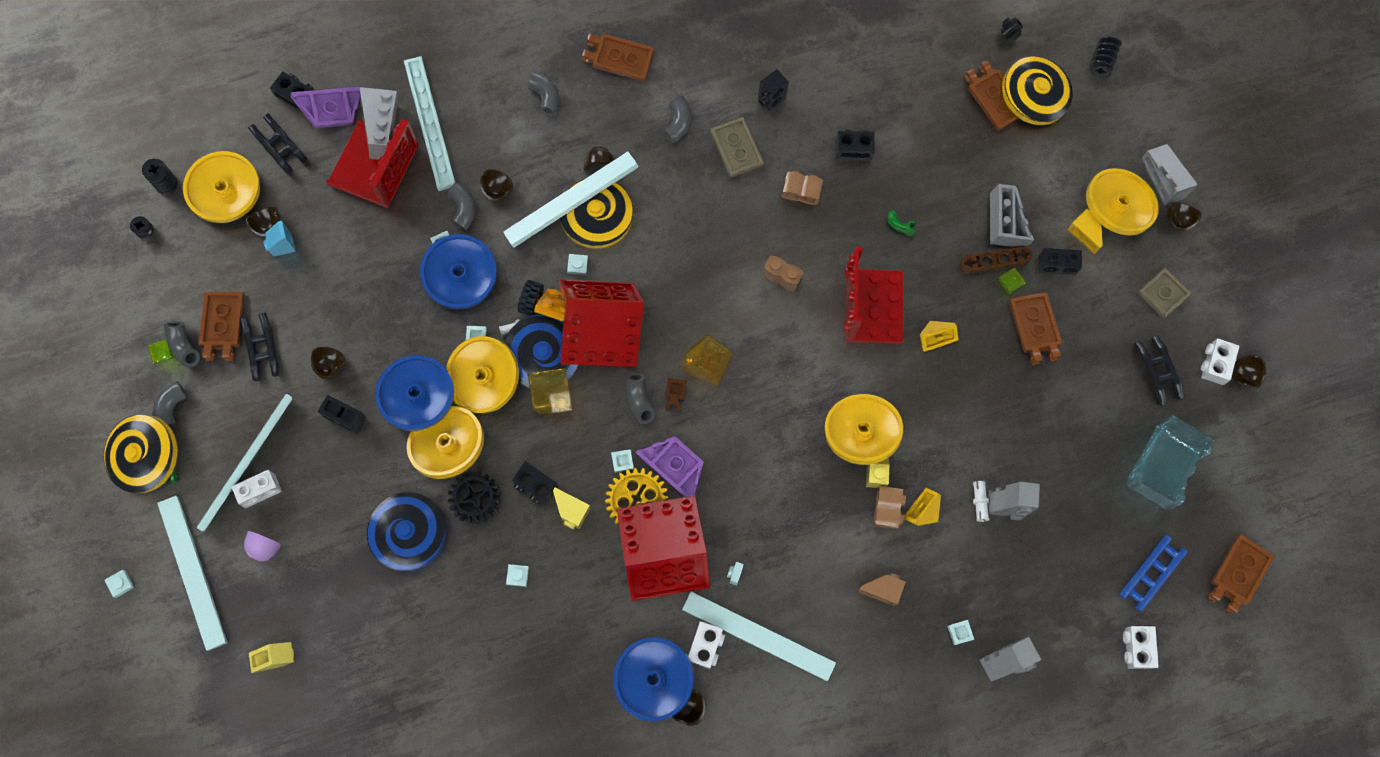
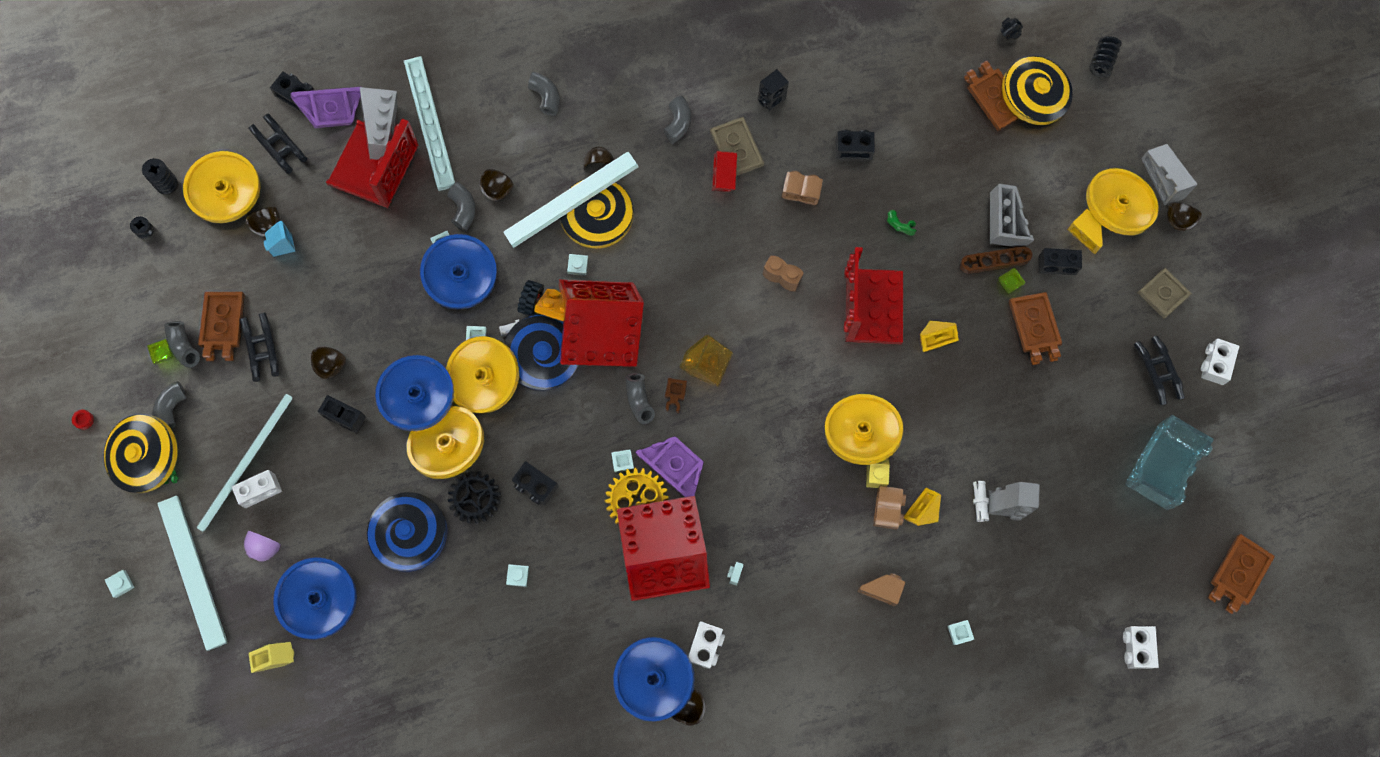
clear yellow slope [527,368,572,413] -> none
light yellow slope [553,488,591,530] -> none
dark orange tile [582,33,654,82] -> none
light aqua tile [682,592,836,682] -> none
light grey wedge [979,637,1041,681] -> none
blue bar [1119,535,1188,613] -> none
dark brown helmet [1232,355,1266,389] -> none
none -> red tile [72,410,94,430]
none -> blue dish [273,558,357,640]
none -> red hinge [712,151,737,192]

